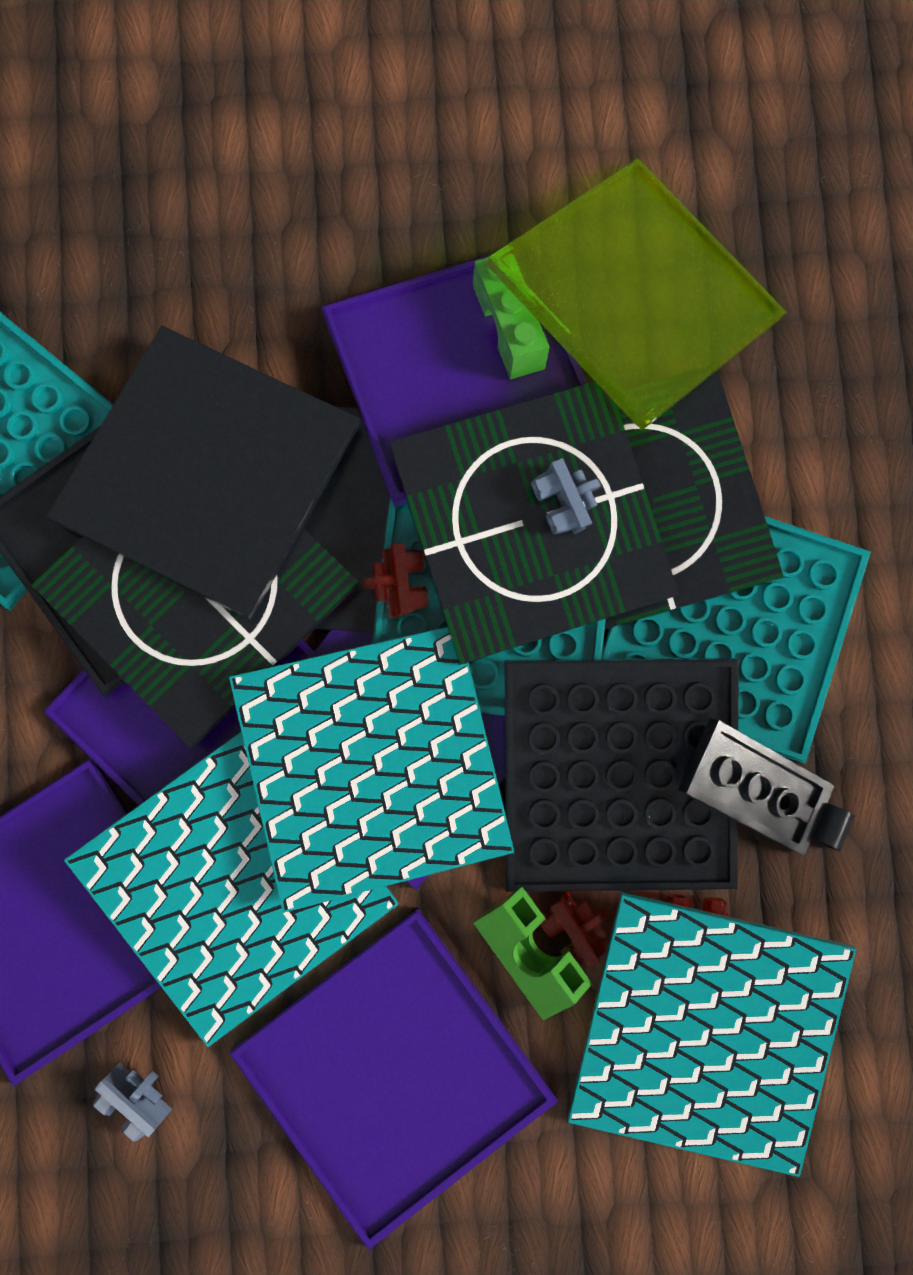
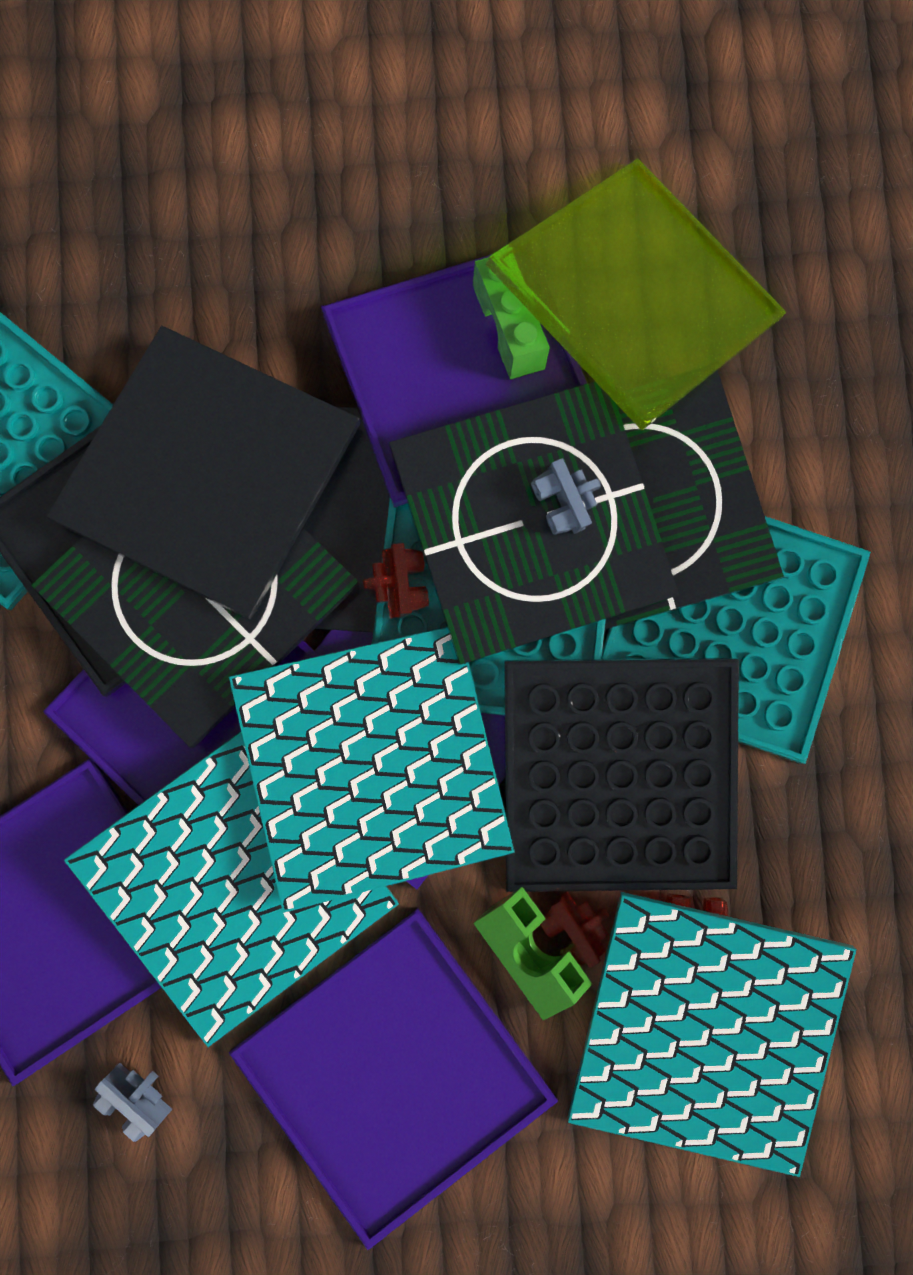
hinge [678,718,855,856] -> none

